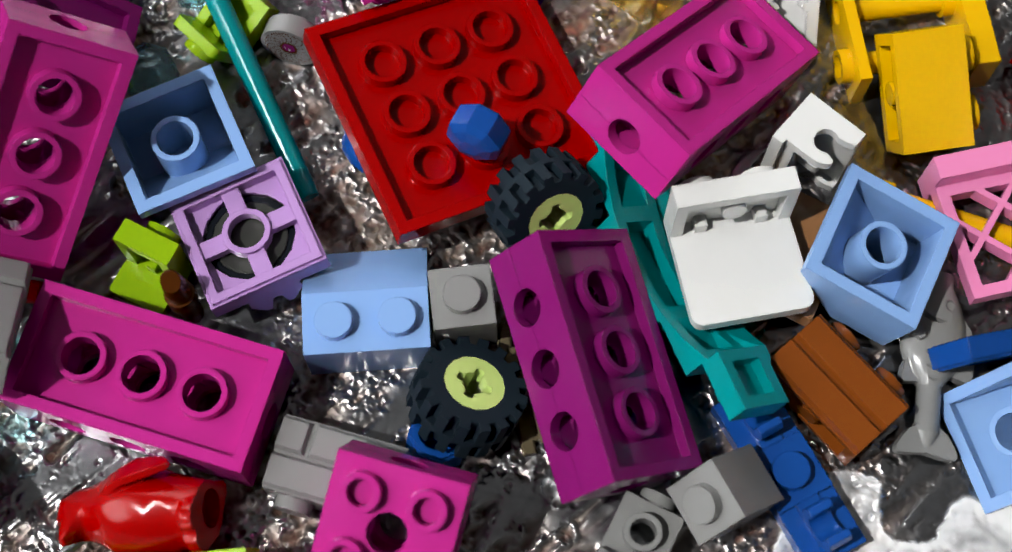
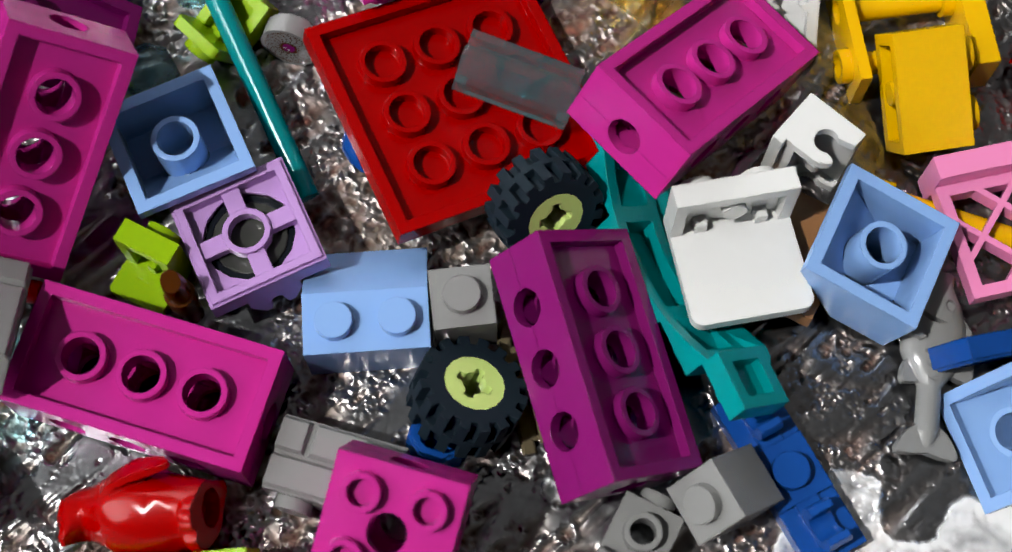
blue tile [446,104,511,160] -> none
dark orange brick [771,314,910,466] -> none
none -> clear light blue panel [451,29,585,130]

